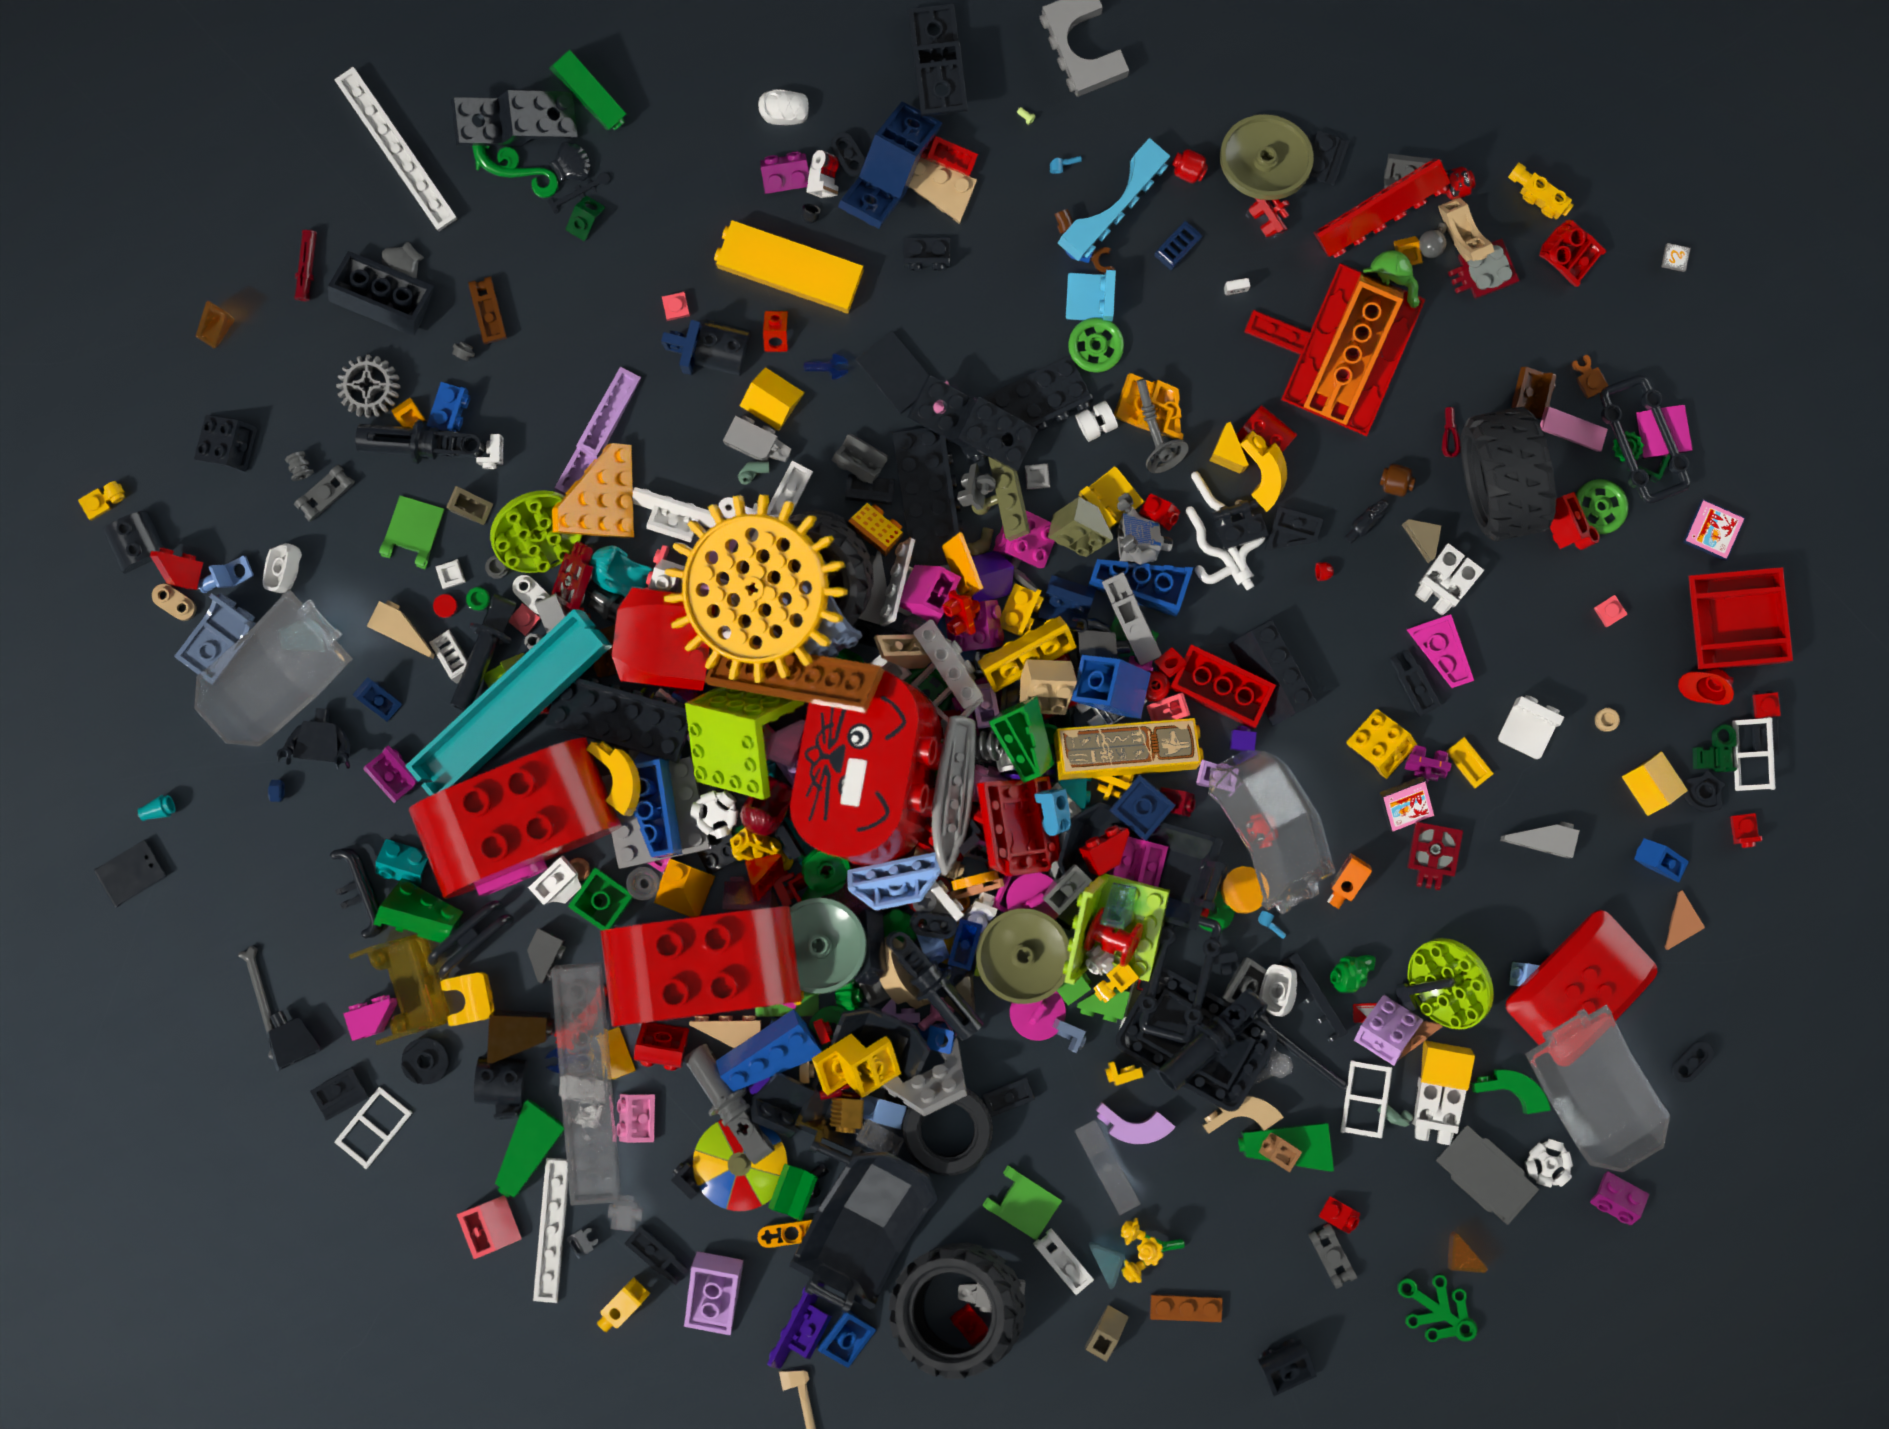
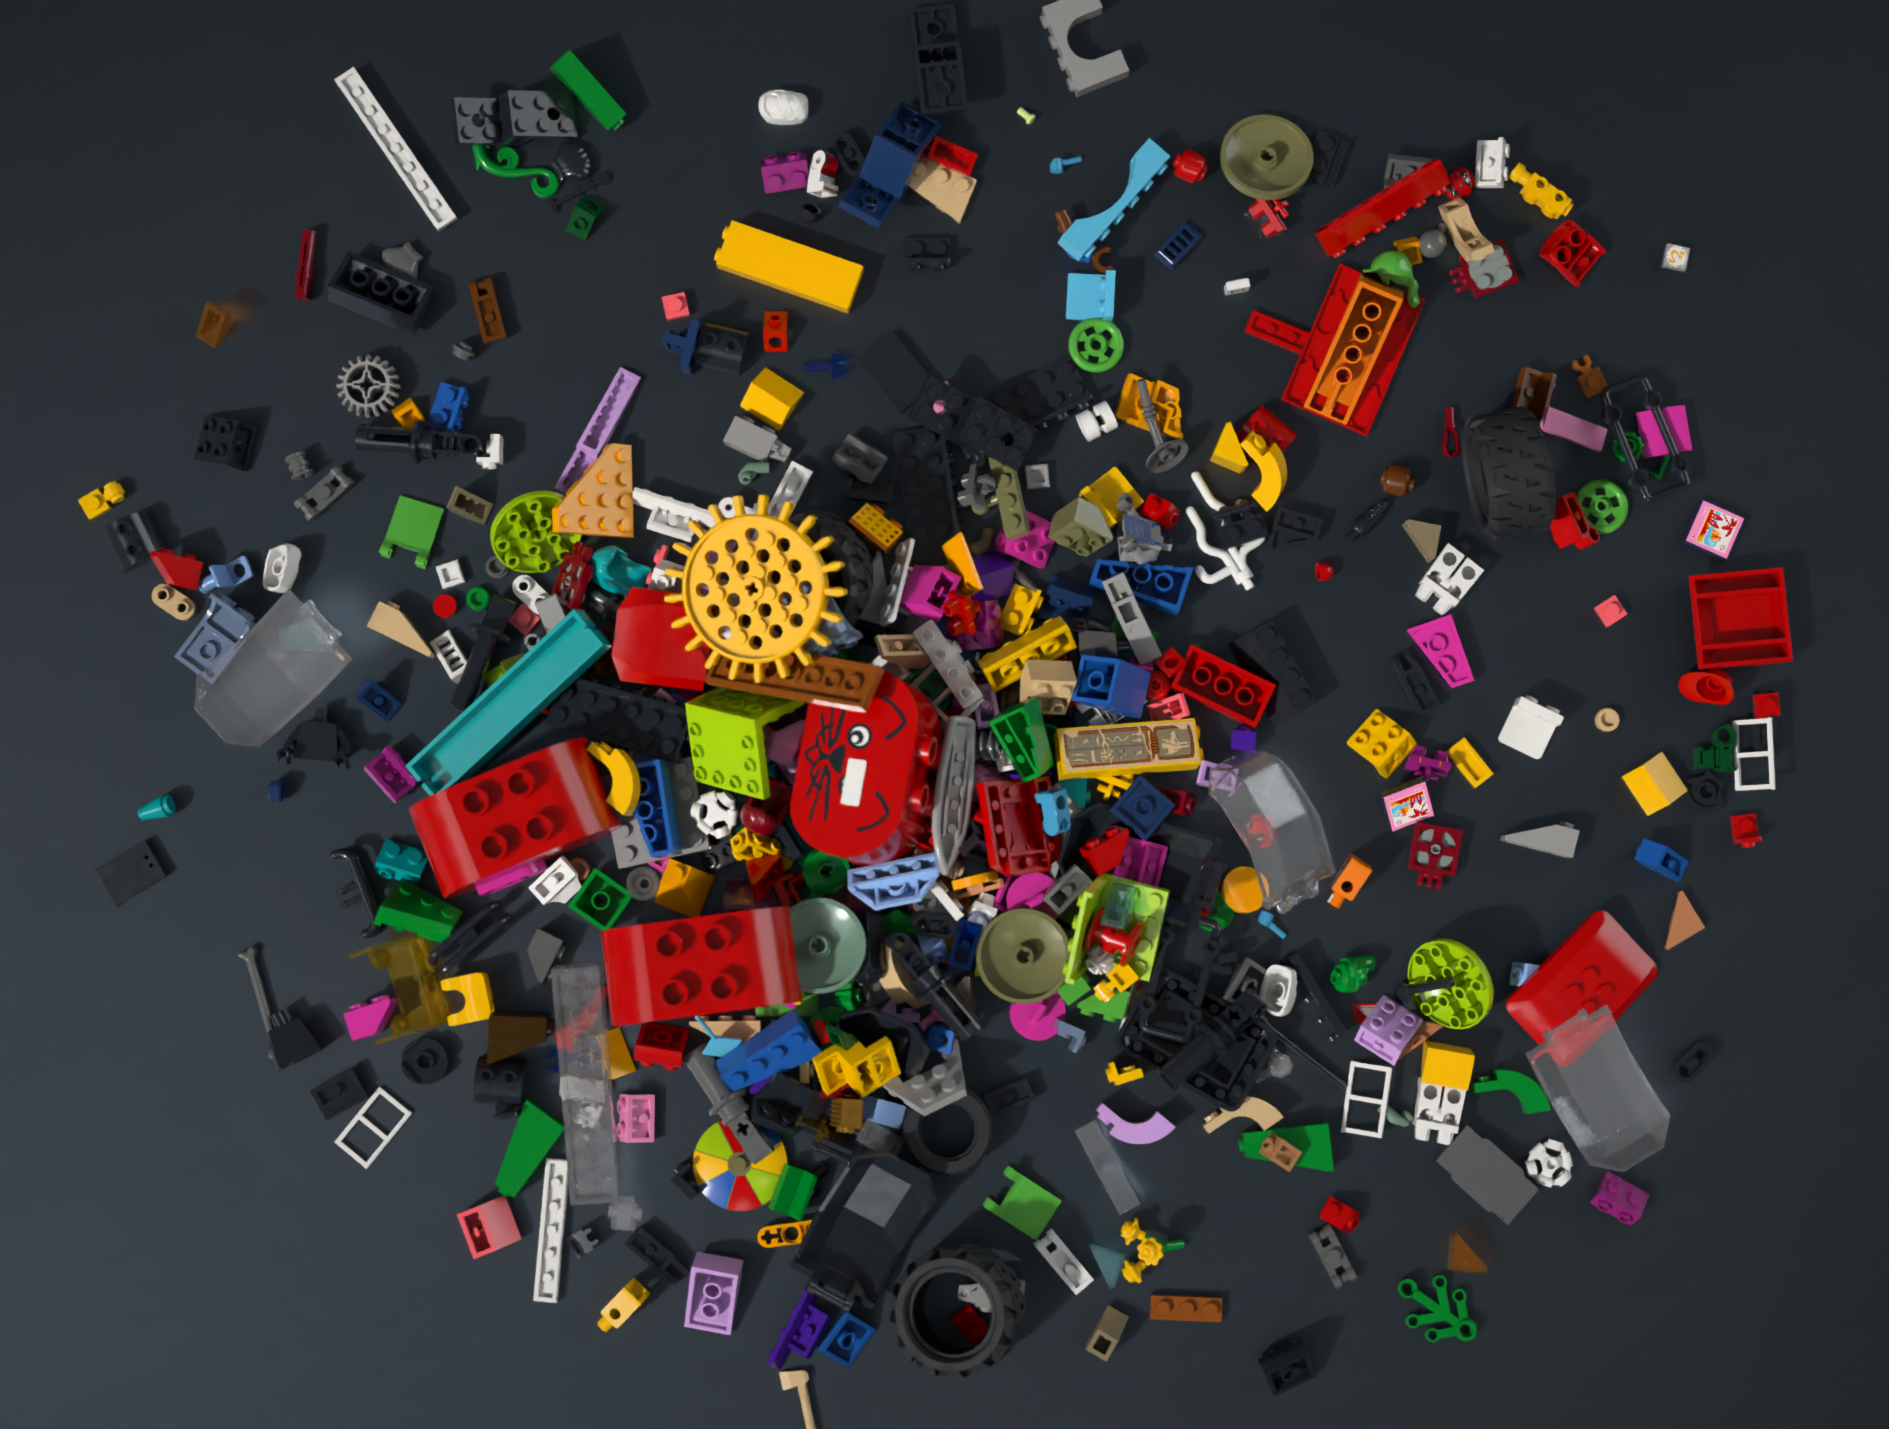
none -> medium azure piece [695,1015,742,1057]
none -> dark green slope [825,1023,858,1051]
none -> white bracket [1475,137,1510,188]

